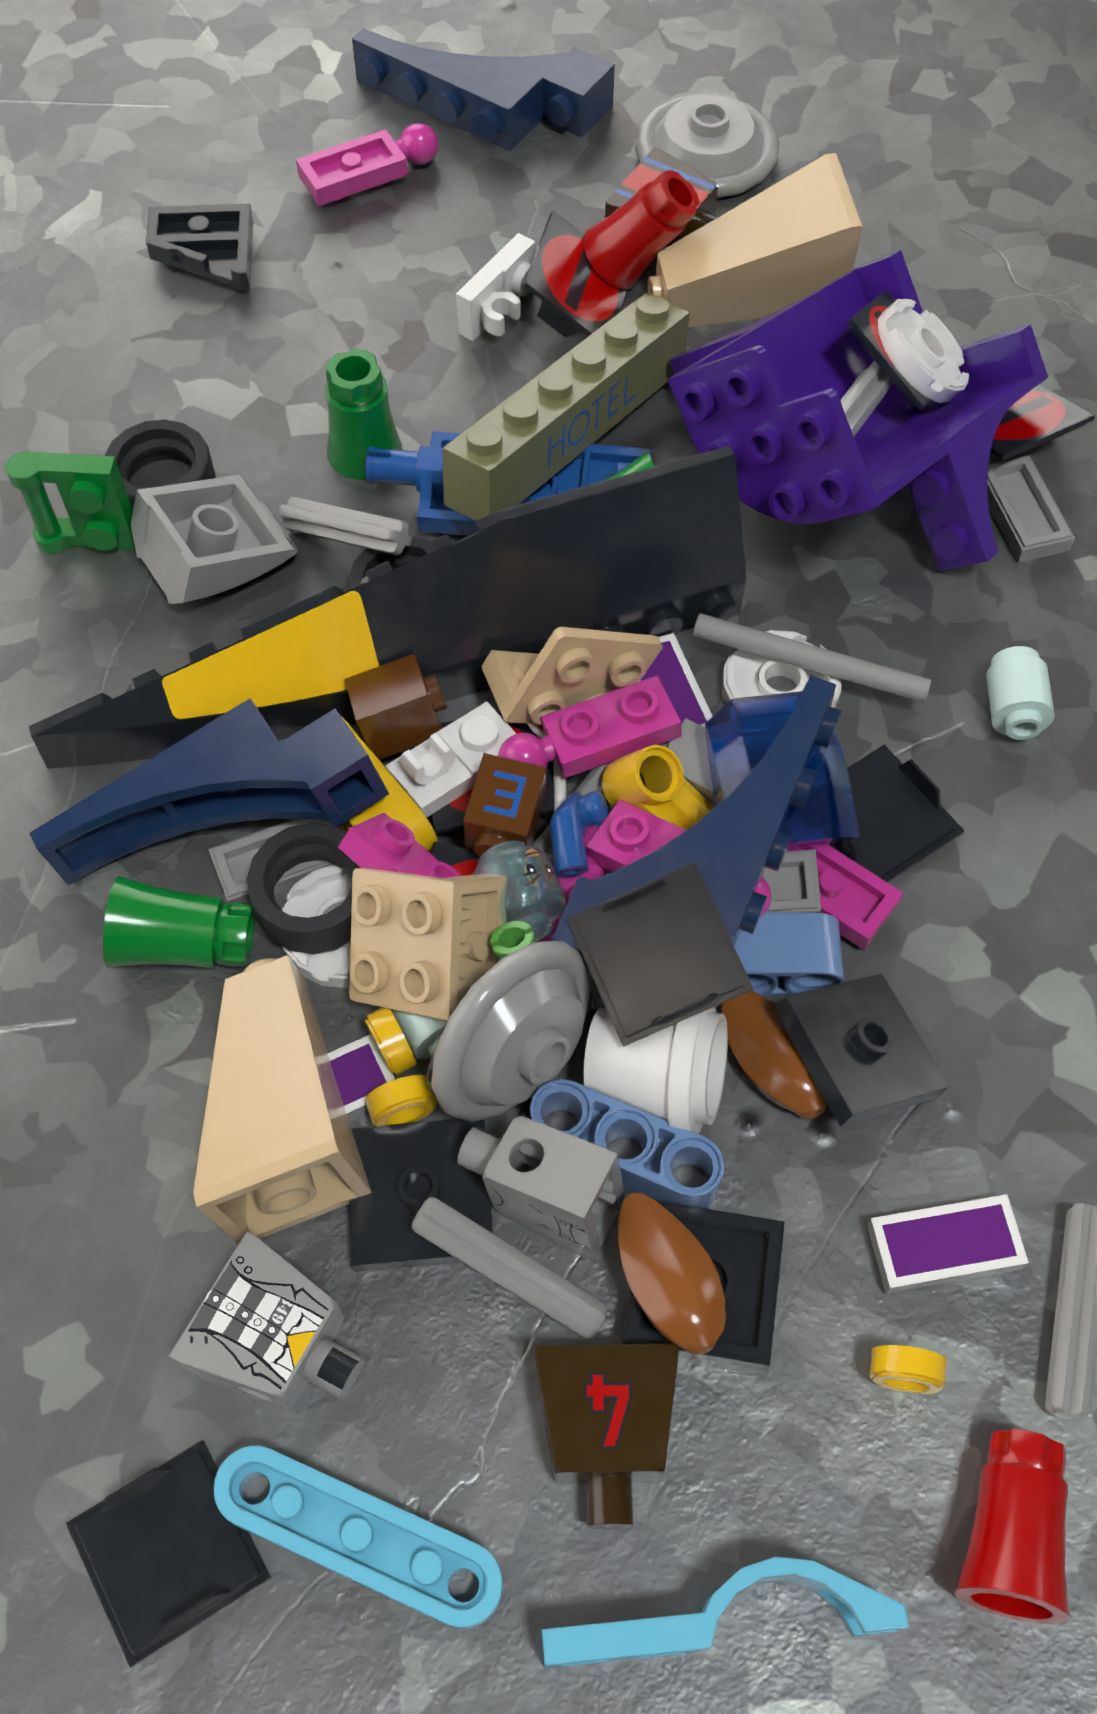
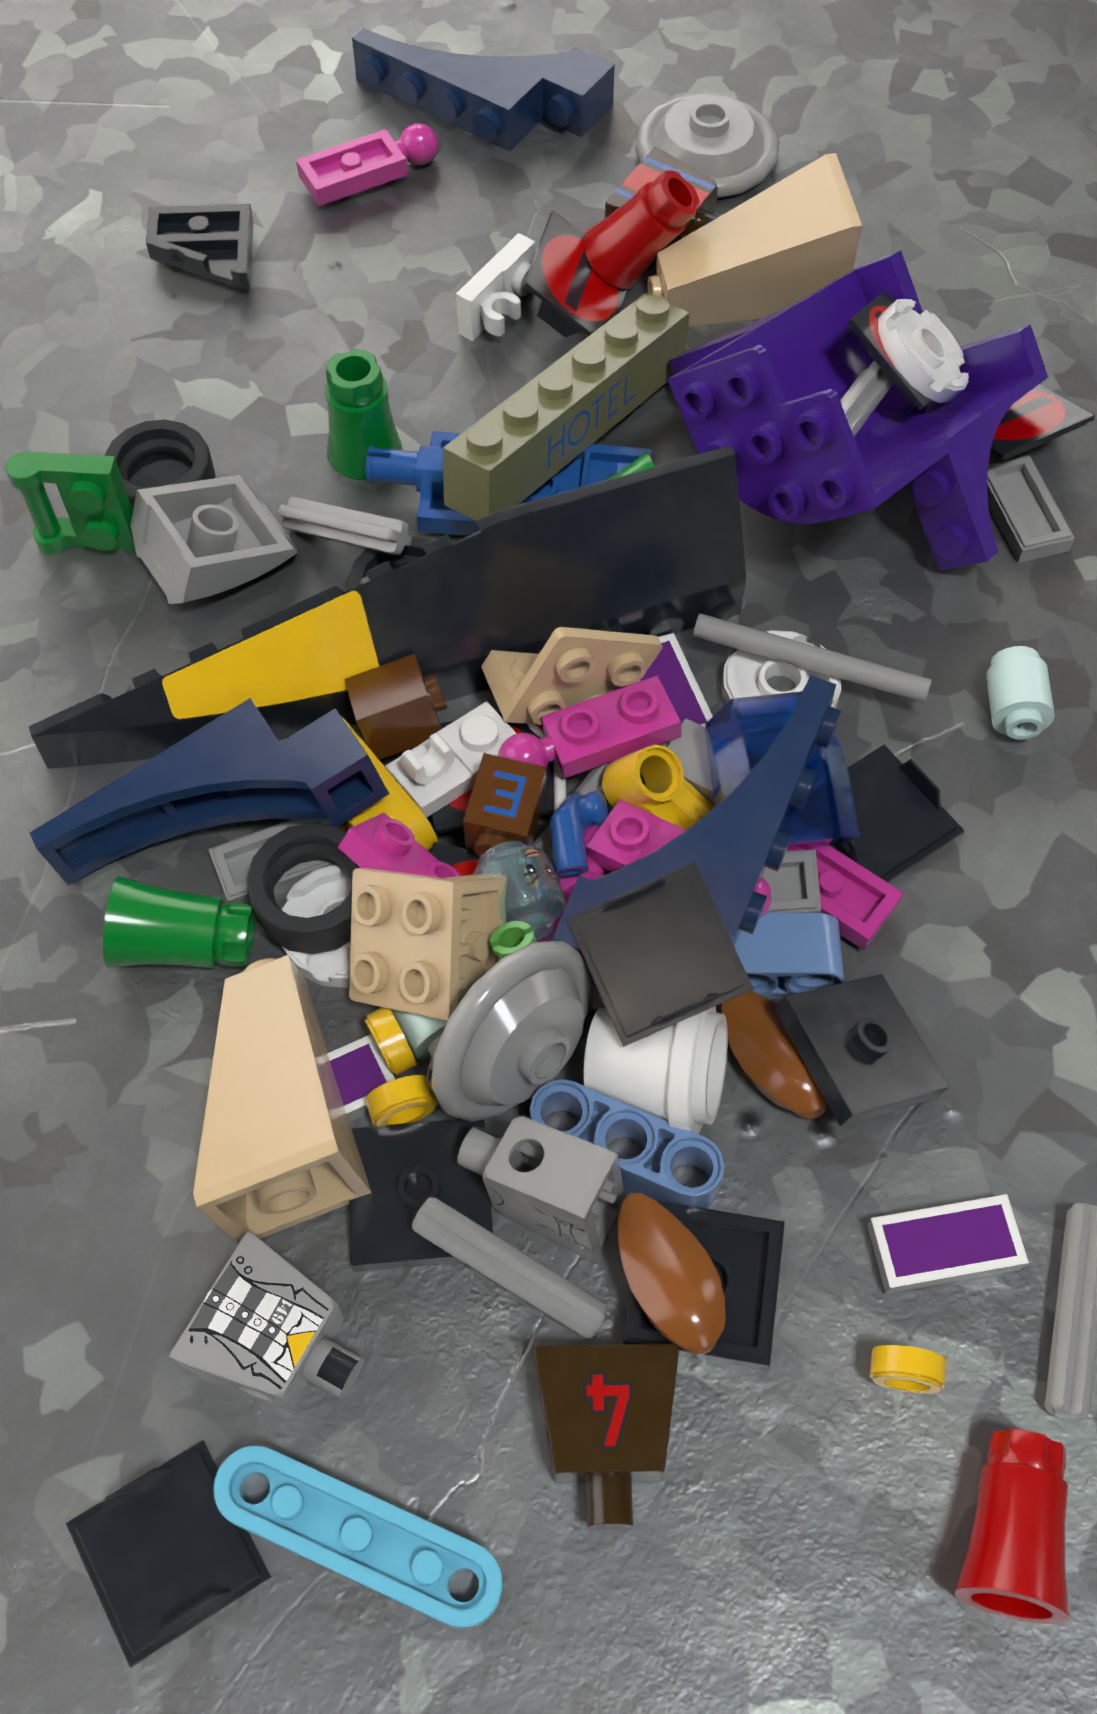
medium azure piece [542,1557,909,1669] -> none

